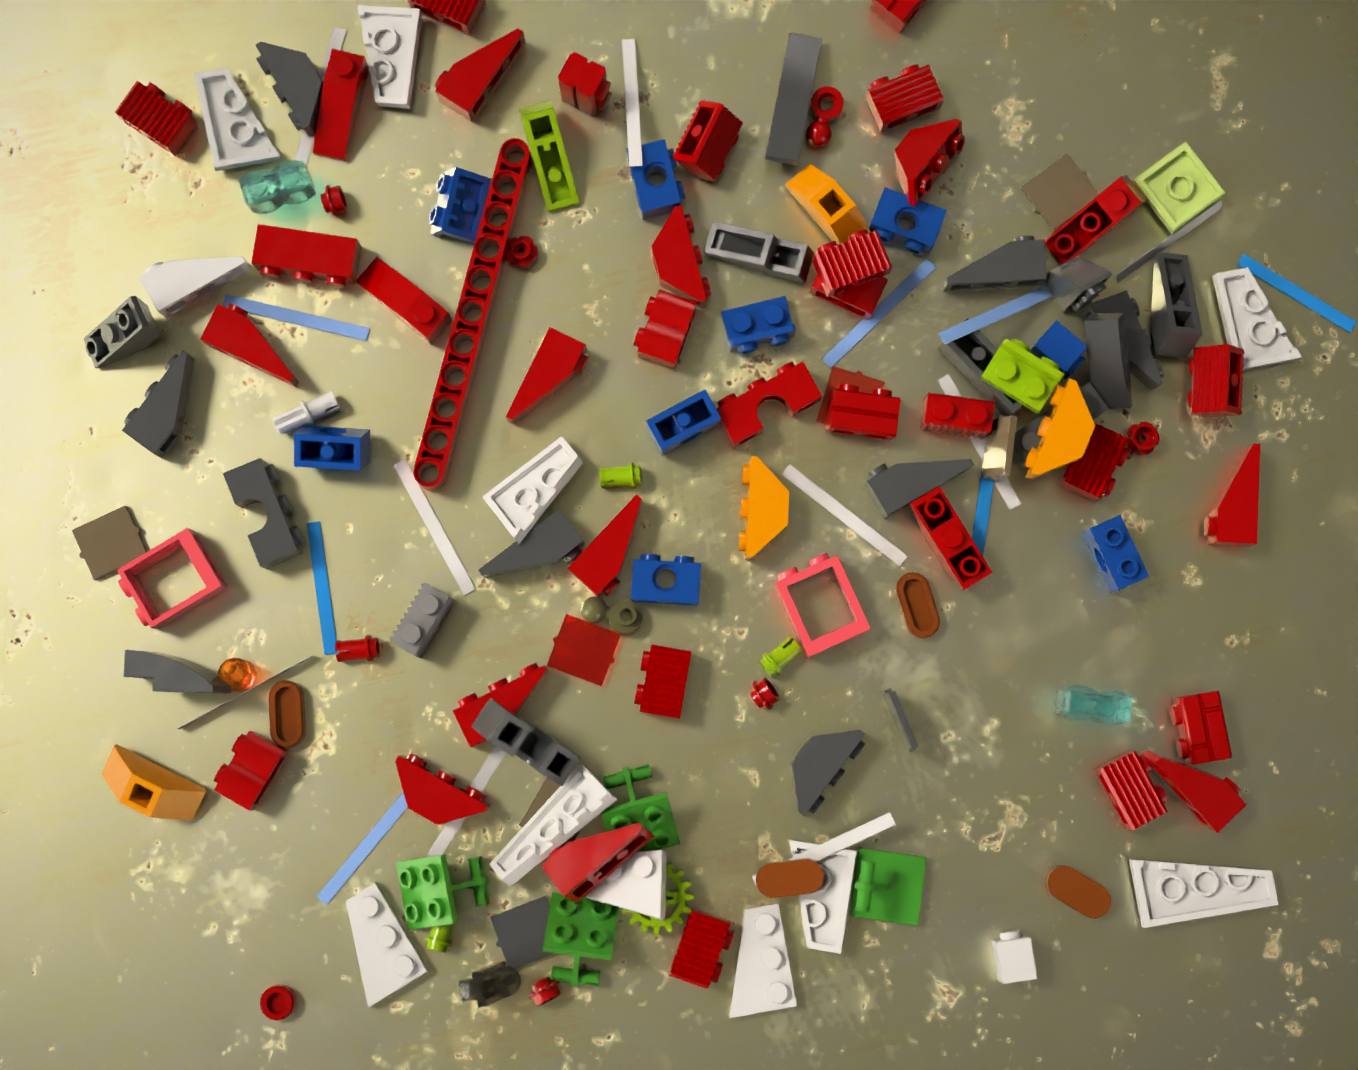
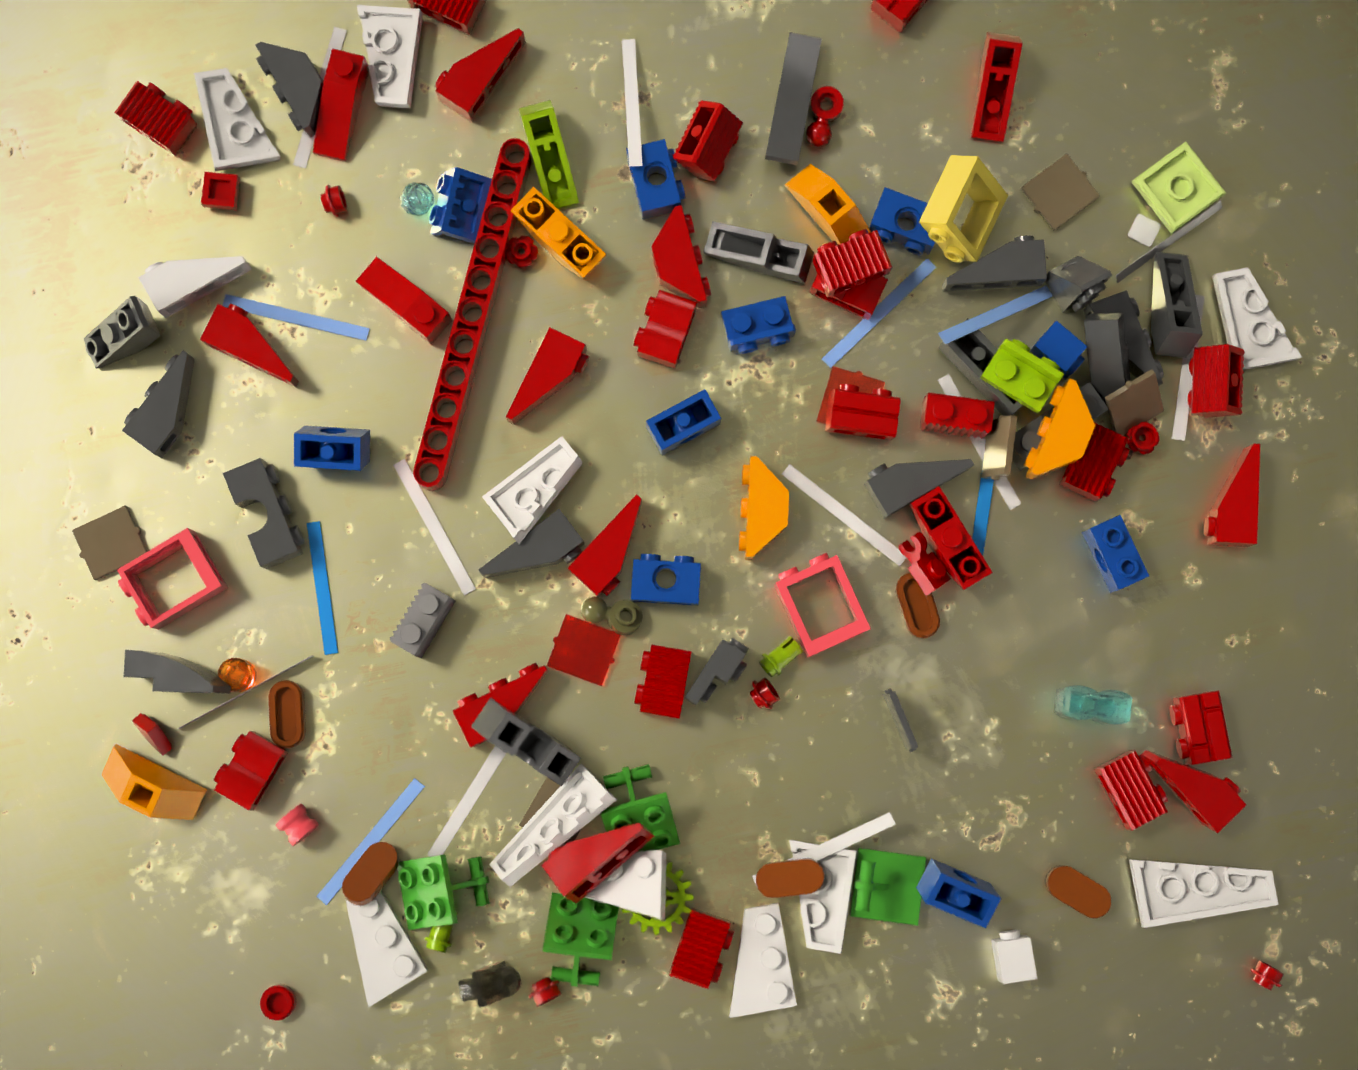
clear light blue brick [239,160,316,214] -> none
red brick [251,224,362,288] -> none
white axle [273,391,340,434] -> none
red pin [335,635,380,662] -> none
red slope [395,753,491,825] -> none
dark grey piece [490,896,554,970] -> none
red brick [558,52,612,117] -> none
lime pin [599,462,642,489] -> none
red arch [716,361,823,449] -> none
dark grey slope [790,730,865,816] -> none
red brick [865,64,944,133] -> none
red slope [894,119,965,206] -> none
red slope [1044,175,1148,265] -> none
dark azure sticker [1237,254,1357,333] -> none
none -> red tile [132,713,172,756]
none -> red plate [201,172,240,210]
none -> coral wheel [275,804,319,846]
none -> dark orange tile [342,842,399,906]
none -> clear light blue plate [400,183,434,216]
none -> light orange slope [511,186,606,279]
none -> dark grey plate [685,638,749,705]
none -> red plate [899,532,951,596]
none -> blue brick [916,858,1001,928]
none -> light yellow window [919,155,1008,263]
none -> red slope [971,32,1023,142]
none -> dark tan piece [1105,369,1164,436]
none -> white sticker [1128,214,1161,247]
none -> white sticker [1172,295,1205,441]
none -> red plate [1251,960,1284,990]

